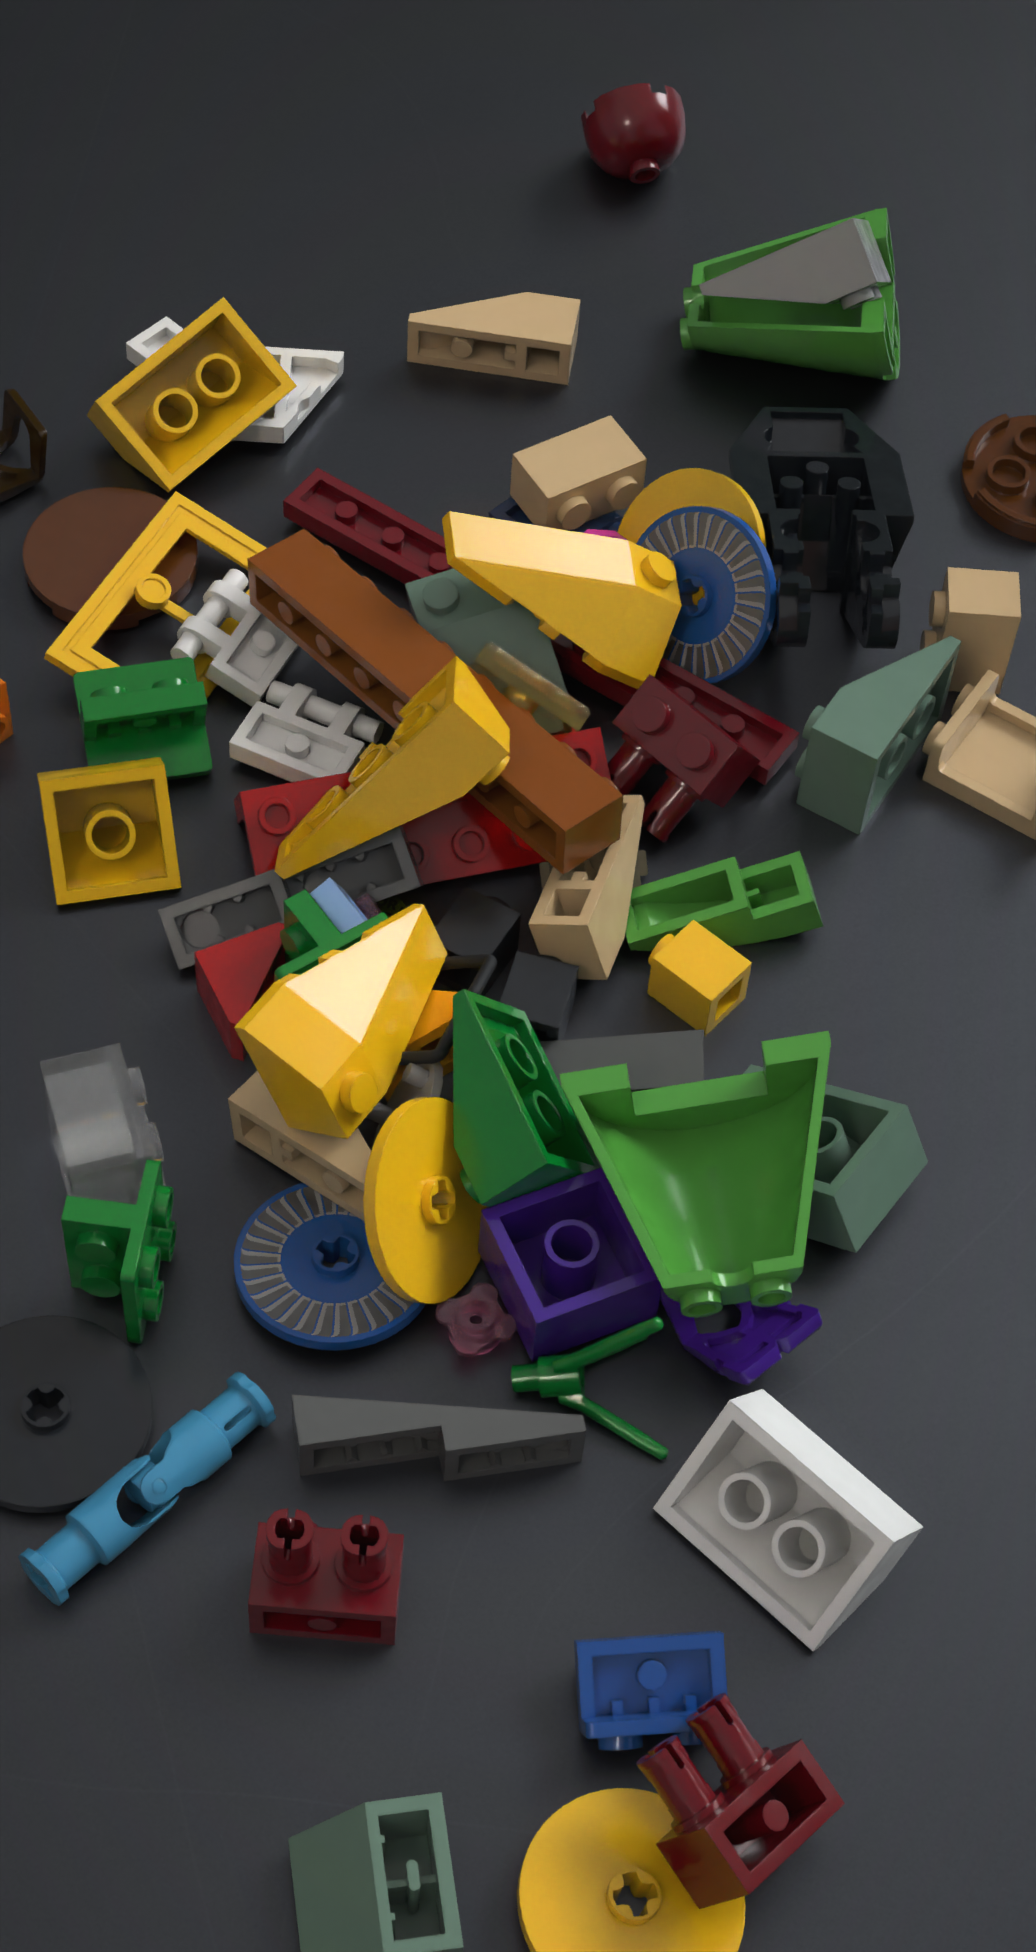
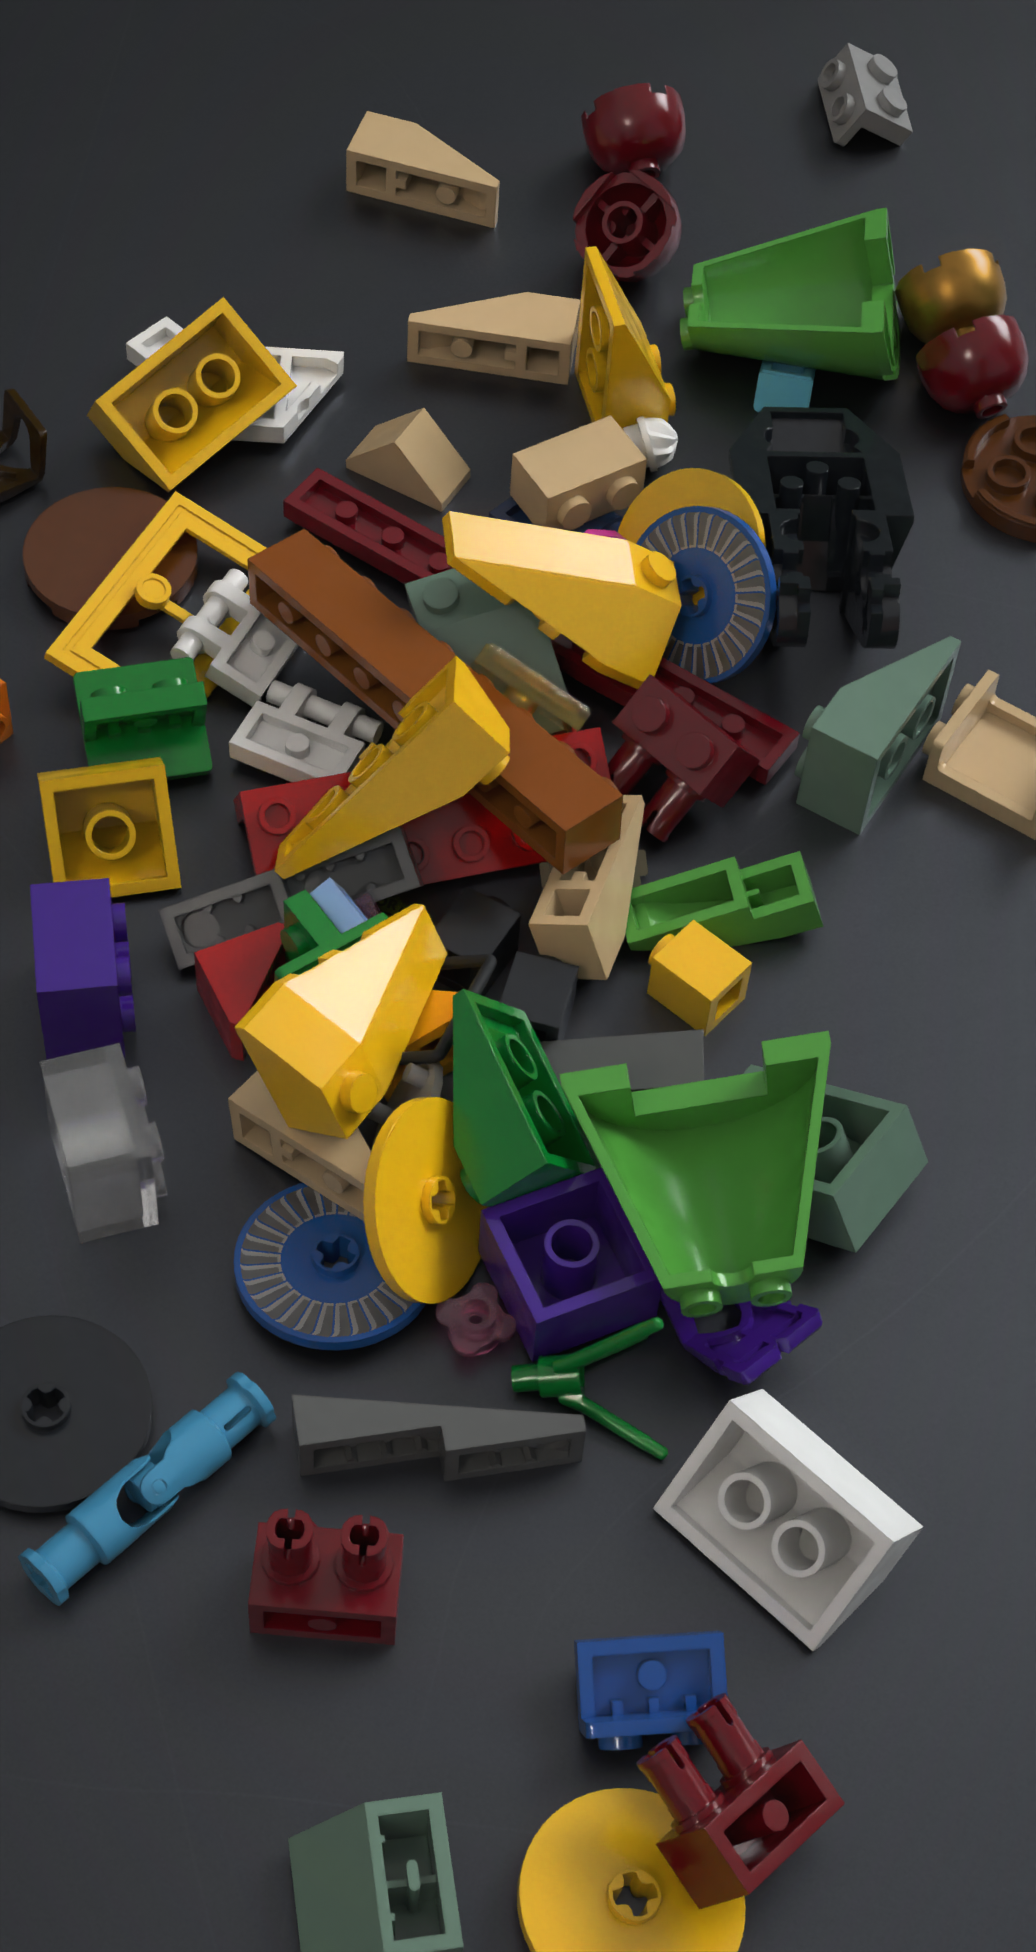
green bracket [61,1159,177,1344] -> none
light grey slope [699,218,892,310] -> none
tan brick [920,567,1021,695] -> none
none -> dark purple brick [30,878,136,1065]
none -> tan slope [346,111,500,228]
none -> tan slope [346,408,471,512]
none -> dark red cylinder [573,170,682,282]
none -> yellow slope [574,246,676,429]
none -> white plate [623,416,678,472]
none -> medium azure slope [753,361,816,412]
none -> light grey bracket [818,43,913,147]
none -> pearl gold cylinder [895,249,1007,344]
none -> dark red cylinder [916,314,1029,419]

